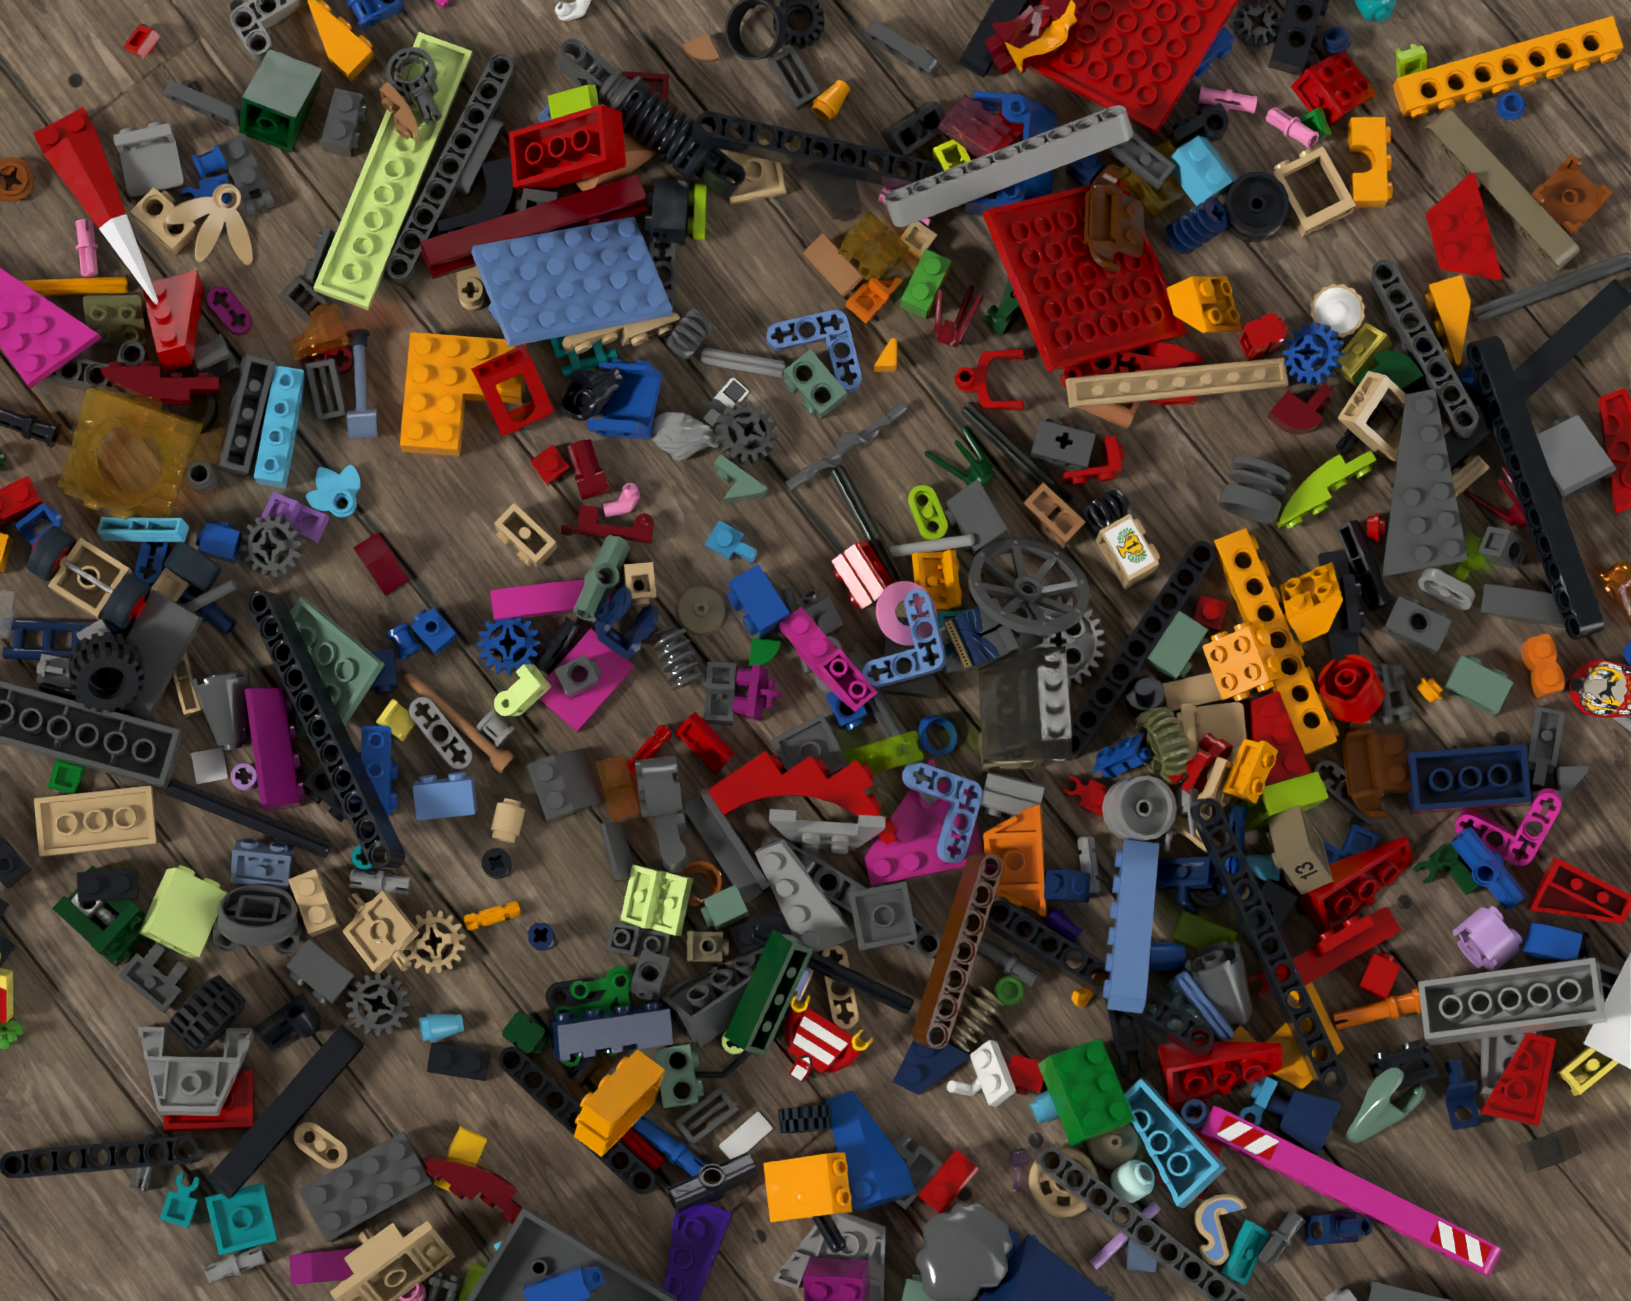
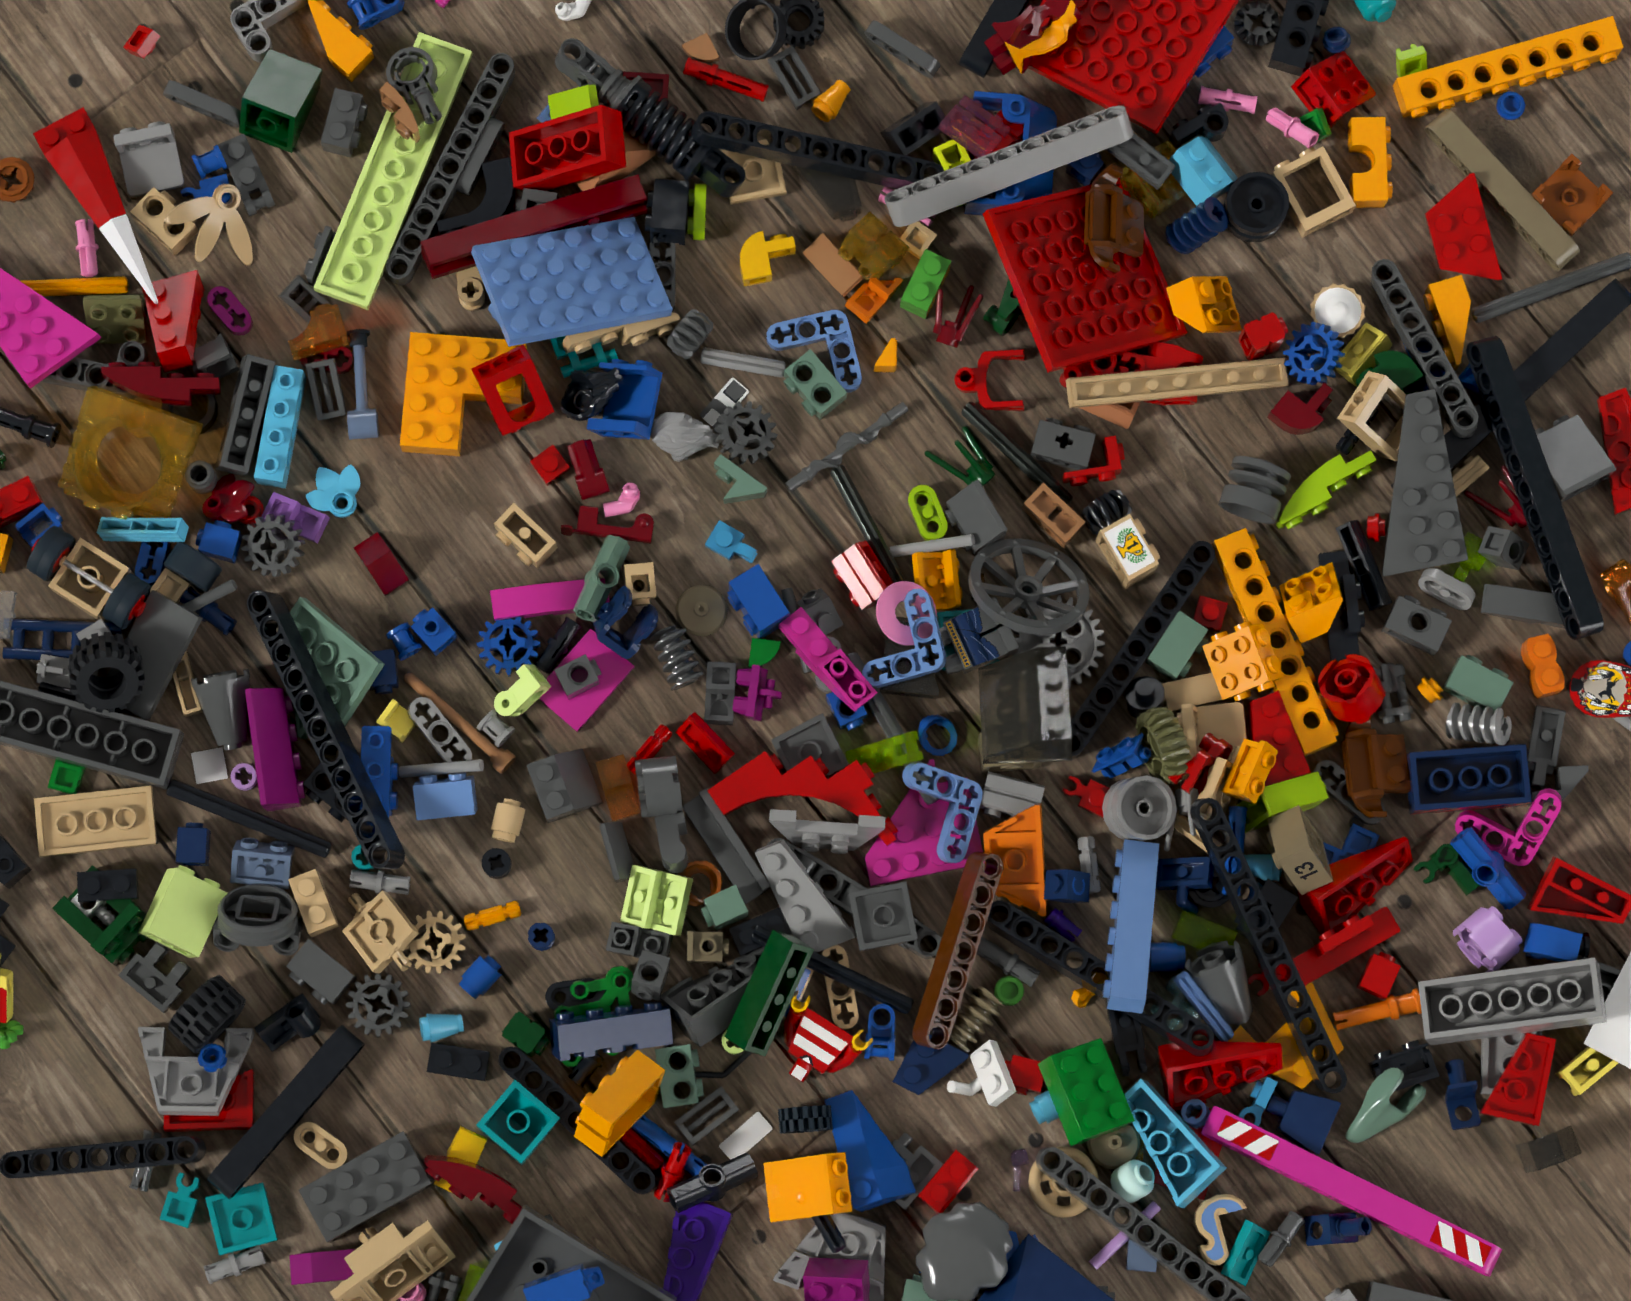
none -> dark blue brick [176,822,211,866]
none -> blue plate [198,1044,227,1072]
none -> dark red plate [202,474,255,522]
none -> red plate [239,496,264,525]
none -> light grey bar [399,759,484,778]
none -> blue brick [458,955,502,999]
none -> teal slope [476,1080,560,1166]
none -> red pin [654,1142,692,1202]
none -> red pin [683,57,769,102]
none -> yellow brick [740,231,796,287]
none -> blue piece [864,1004,896,1061]
none -> light grey piece [1446,702,1512,745]

